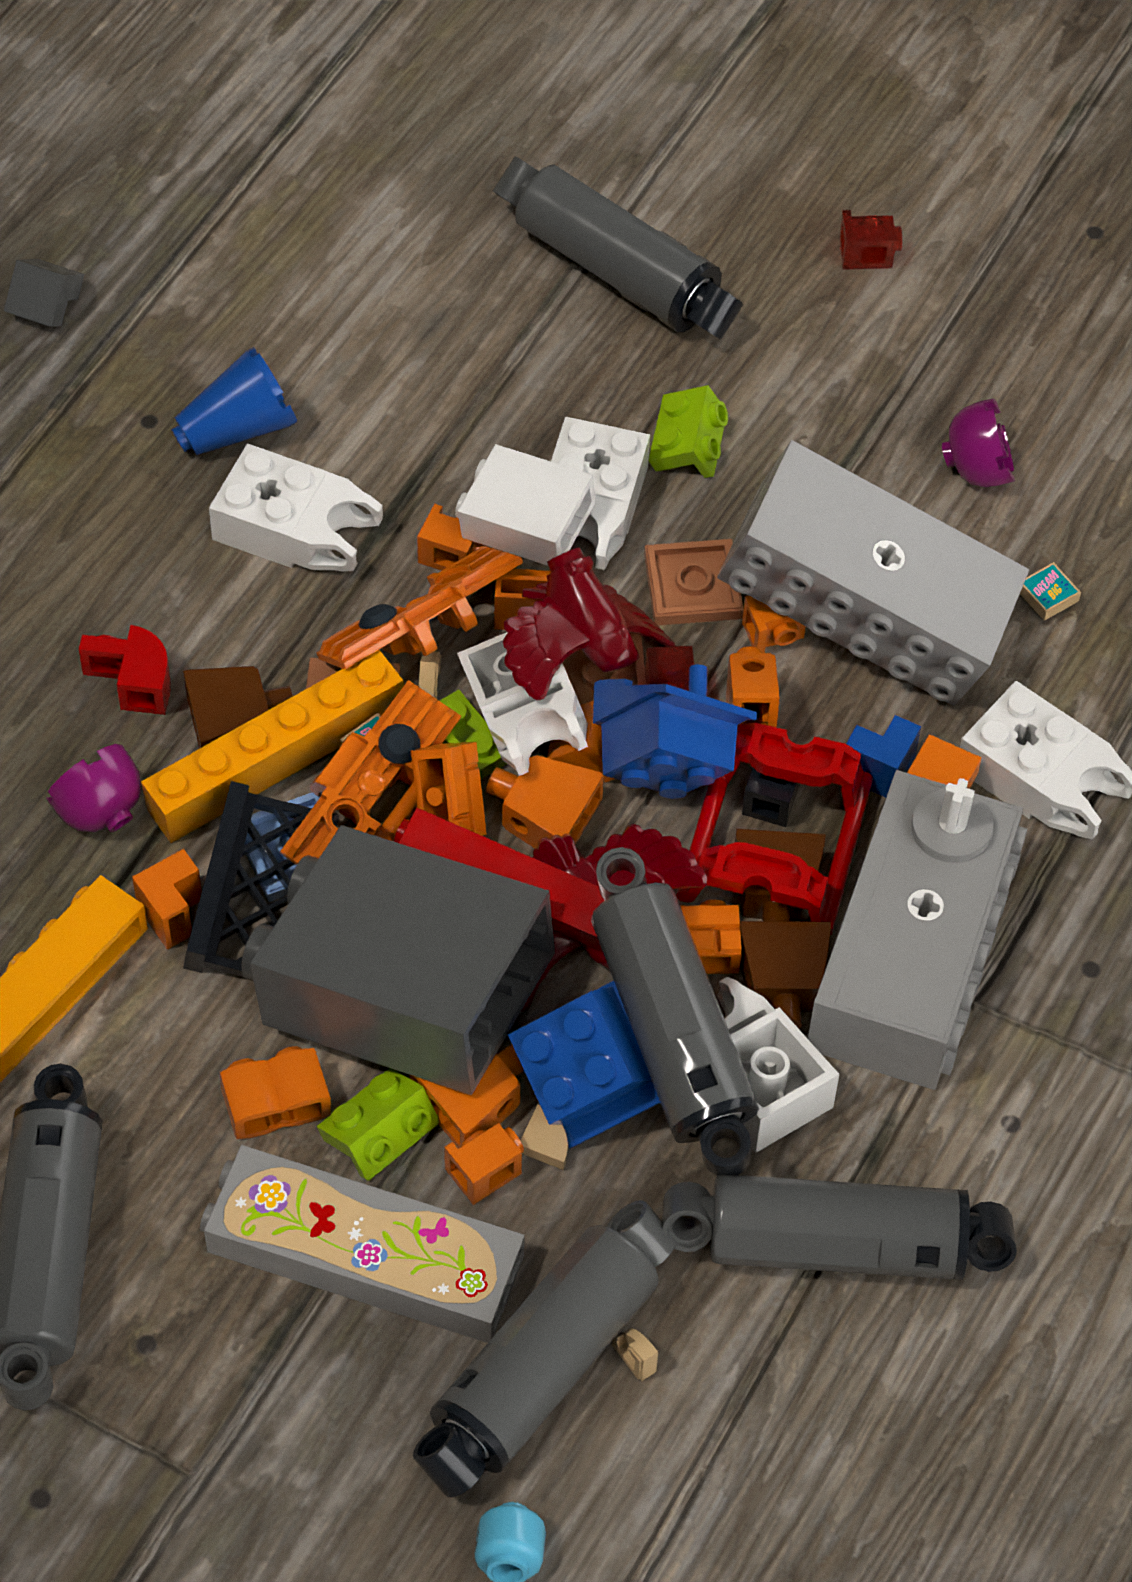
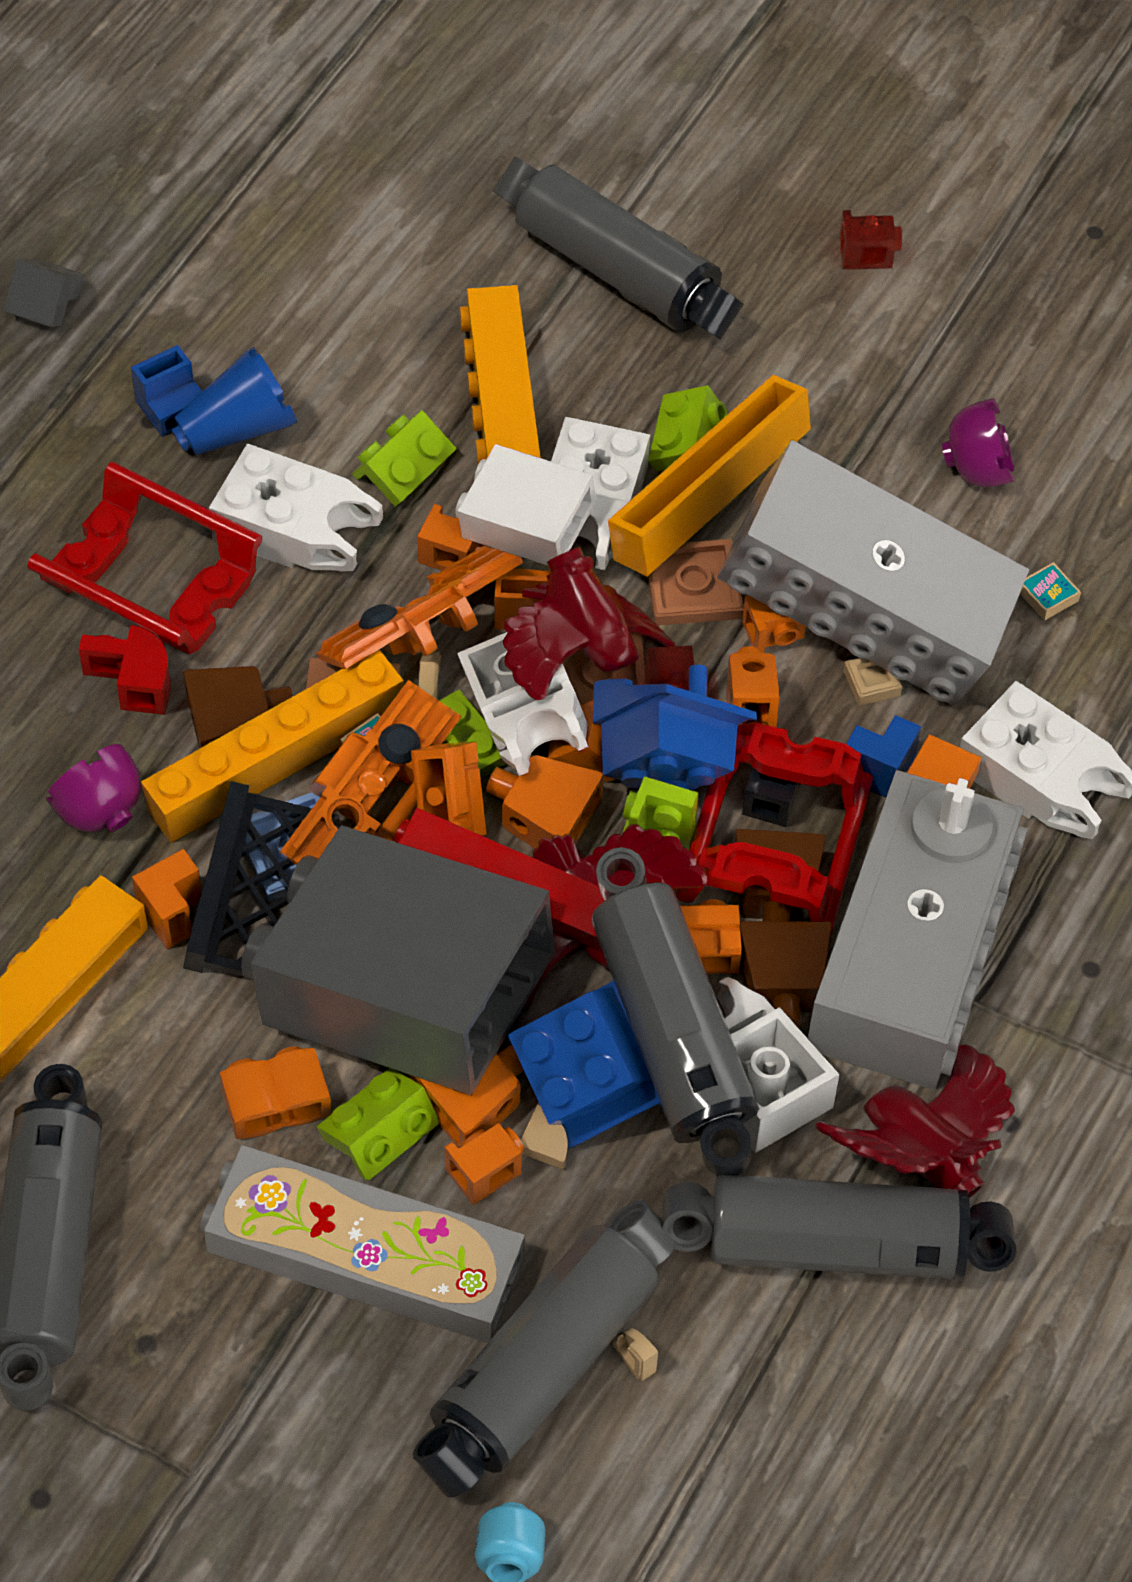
none -> red piece [27,461,263,655]
none -> blue piece [131,345,202,437]
none -> lime bracket [351,410,457,506]
none -> light orange brick [459,285,541,465]
none -> light orange brick [608,374,811,577]
none -> lime bracket [623,776,698,850]
none -> dark red animal [815,1044,1015,1199]
none -> tan tile [843,658,902,706]

